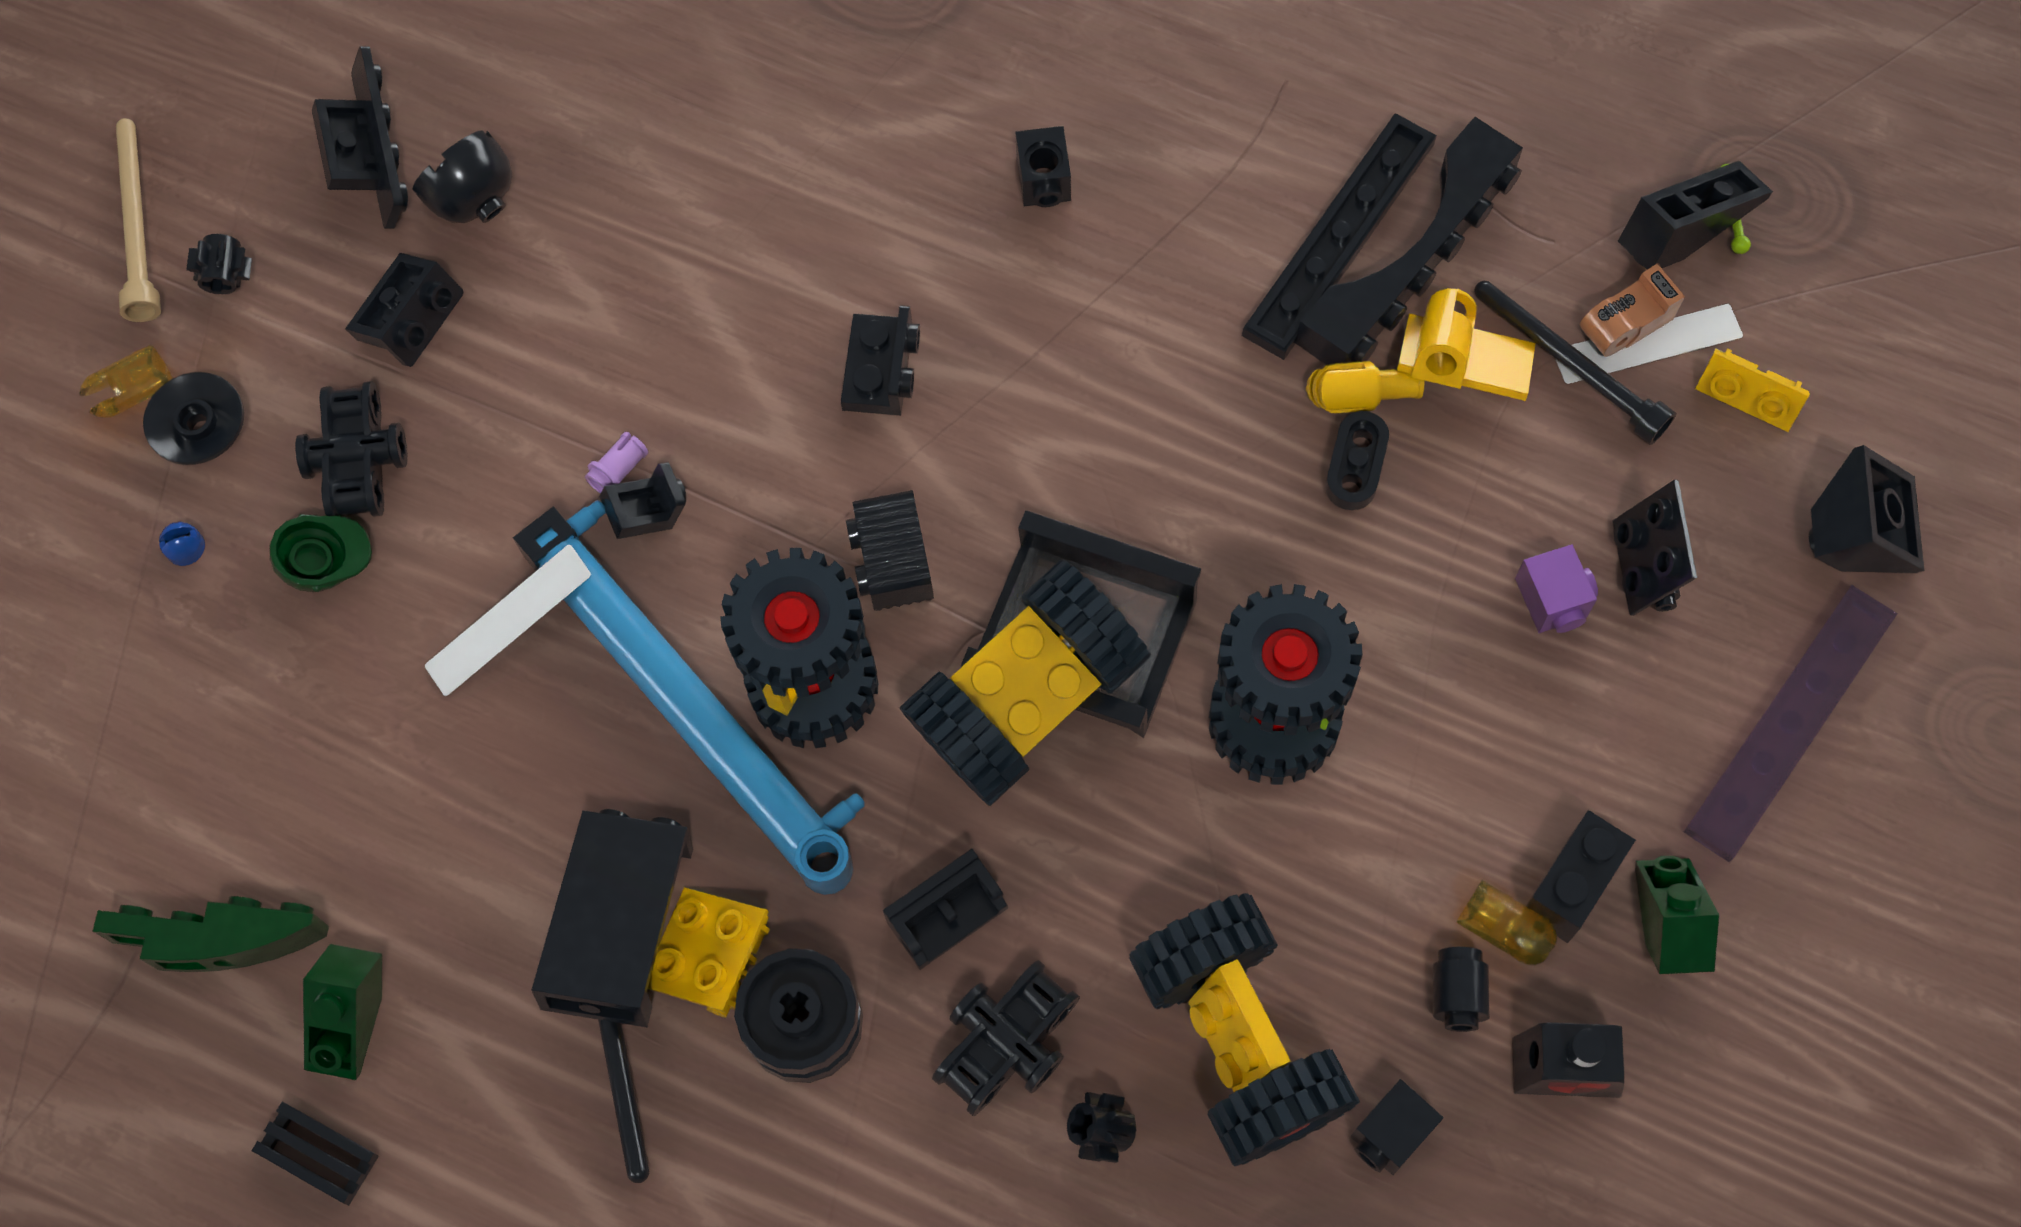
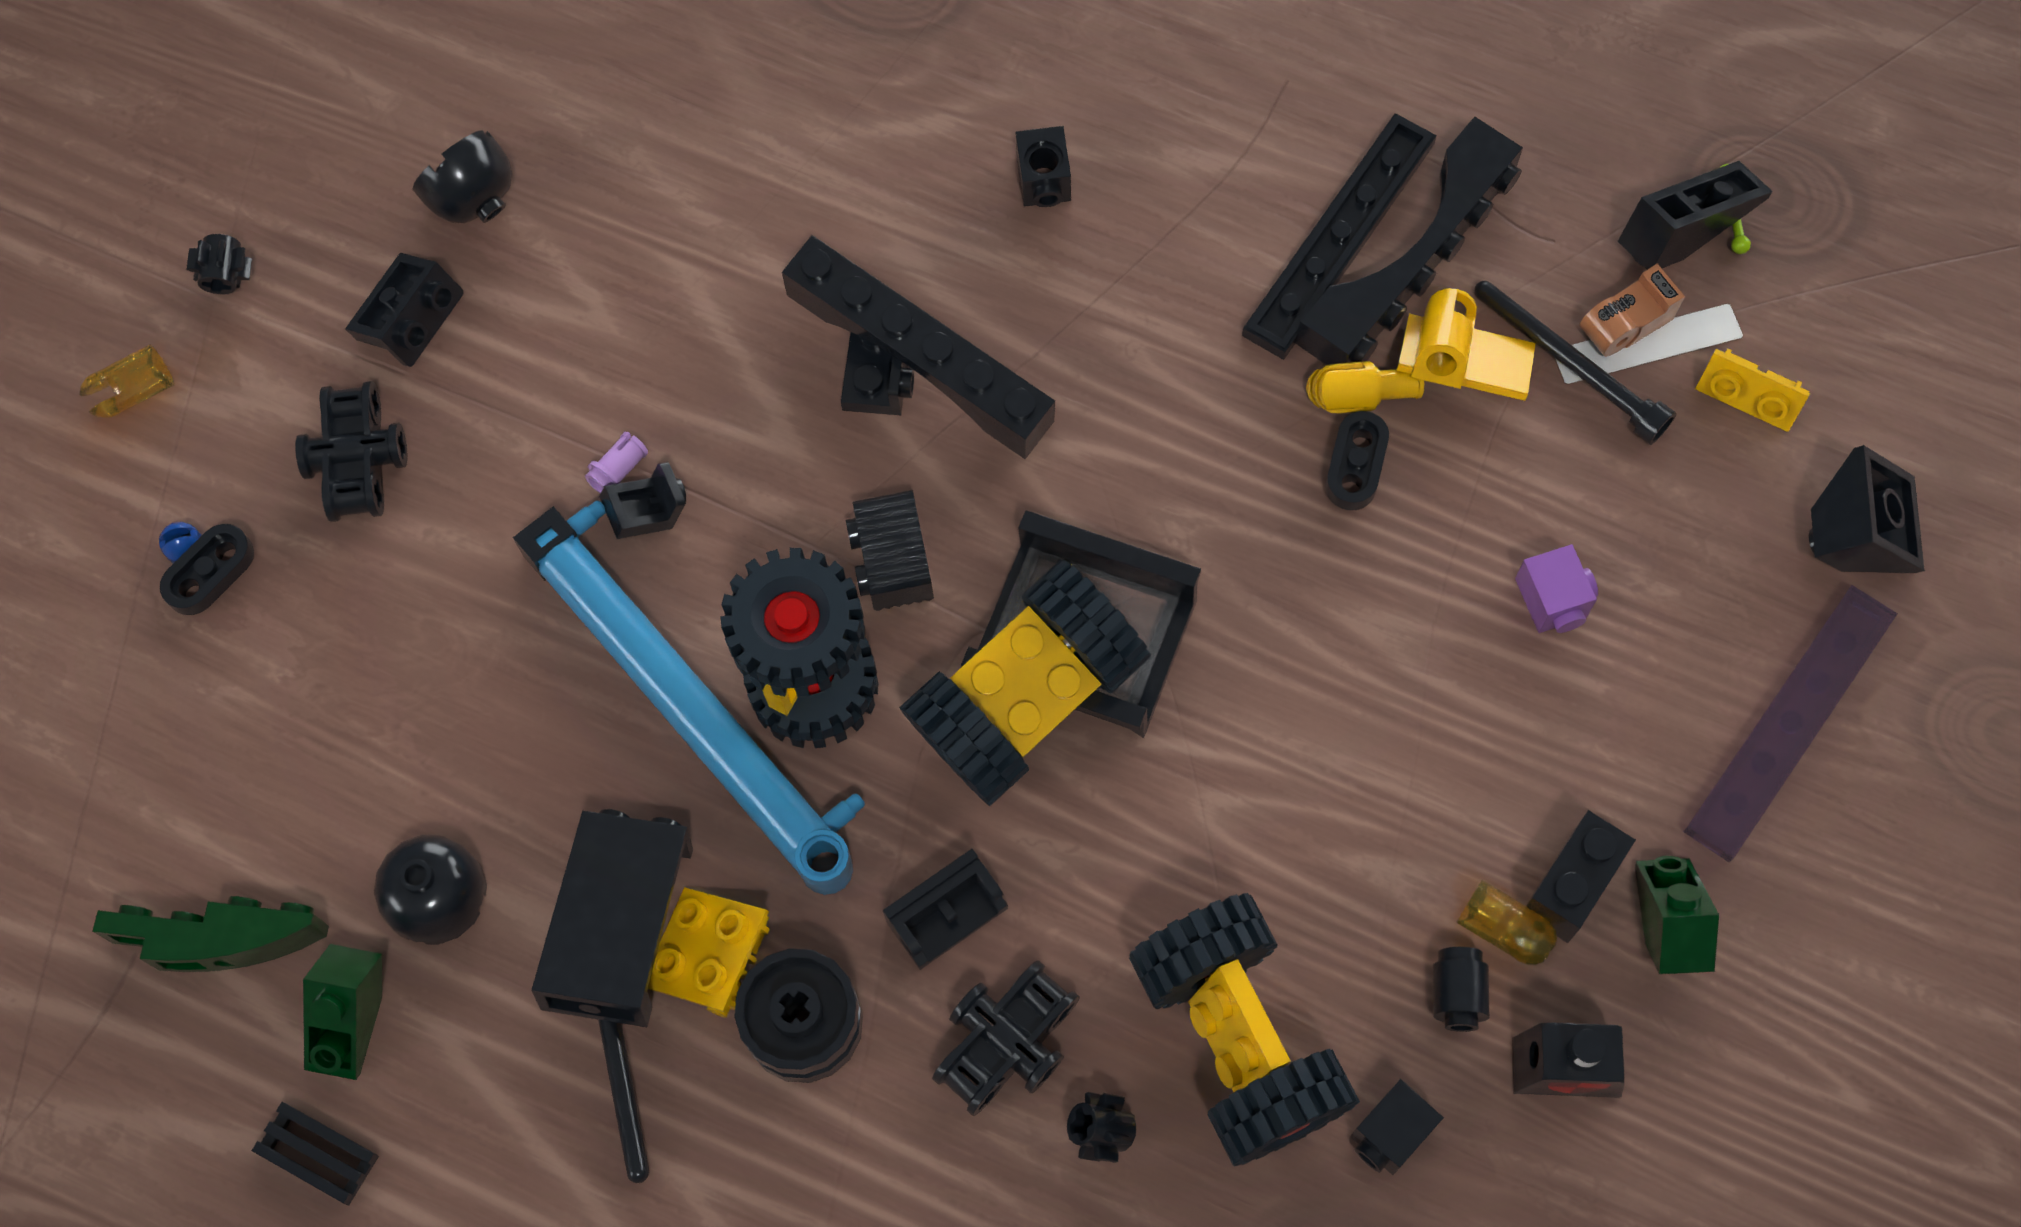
tan piece [116,118,161,322] -> none
black dish [143,372,244,465] -> none
dark green hat [269,514,372,592] -> none
black bracket [312,46,408,229] -> none
white sticker [425,545,591,696] -> none
black plate [1208,584,1363,785] -> none
black hinge [1612,480,1697,616] -> none
none -> black plate [160,524,254,615]
none -> black cylinder [374,835,487,945]
none -> black arch [782,235,1055,459]

